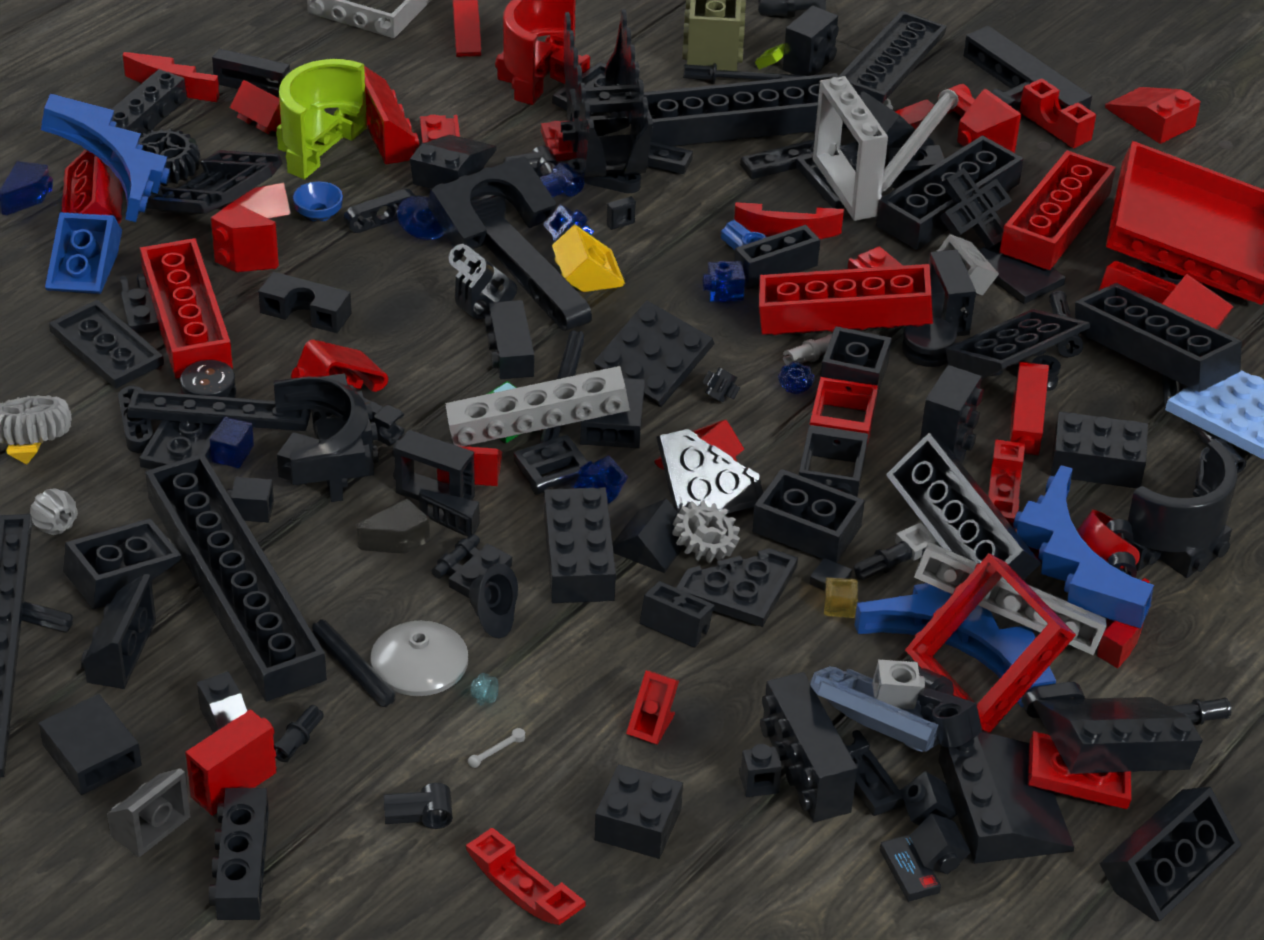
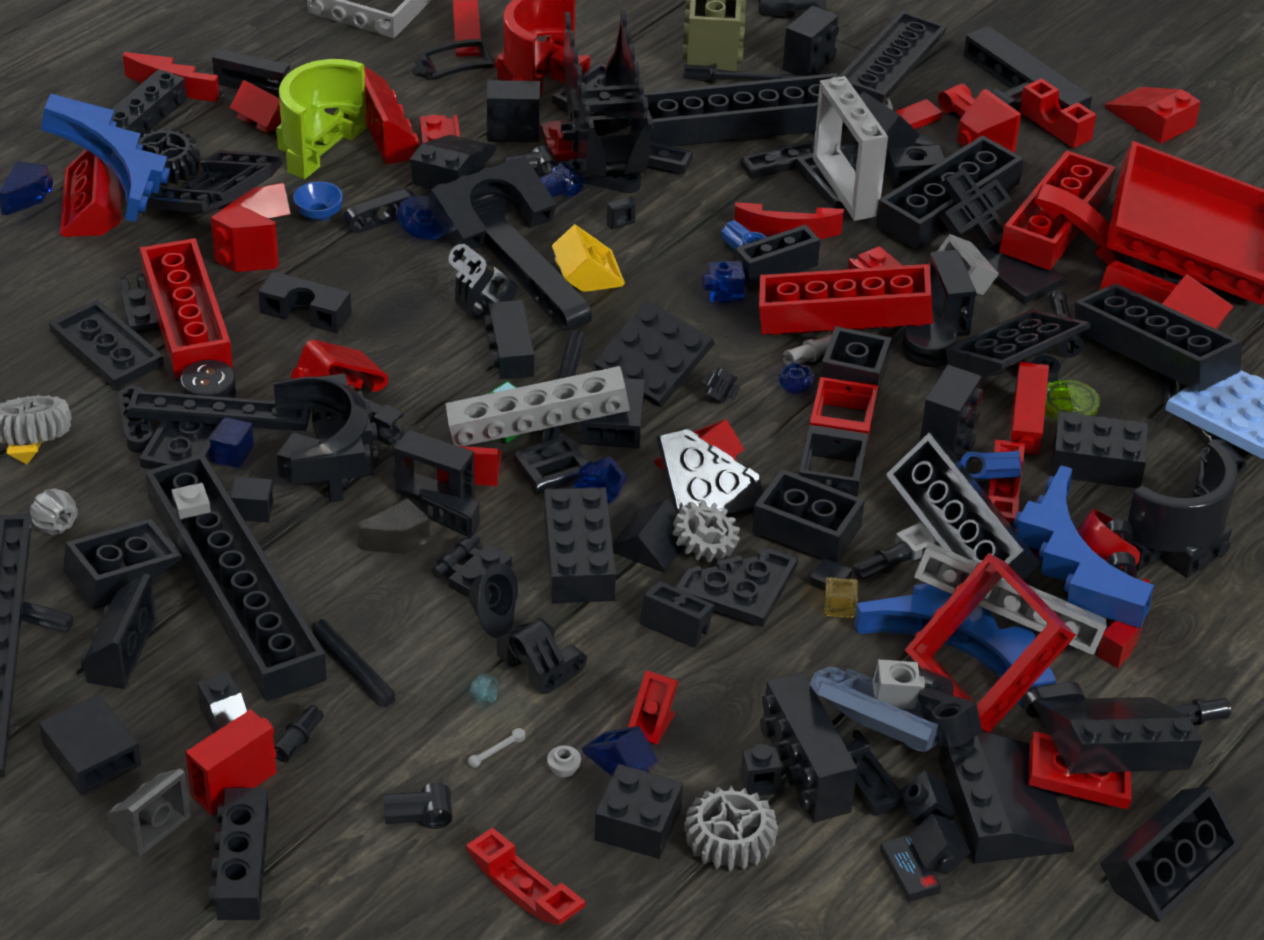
blue slope [45,212,122,294] -> none
light grey dish [371,620,468,696] -> none
clear blue brick [543,204,594,242] -> none
lime tile [755,44,785,70] -> none
light grey axle [882,89,959,192] -> none
none -> light grey plate [172,483,211,519]
none -> black sword [412,39,495,80]
none -> black brick [487,80,540,142]
none -> black piece [497,618,587,694]
none -> light grey plate [547,746,581,777]
none -> clear blue slope [581,726,658,777]
none -> light grey gear [684,785,778,872]
none -> blue piece [960,451,1021,482]
none -> red slope [1034,184,1123,265]
none -> clear neon green tile [1045,379,1100,418]

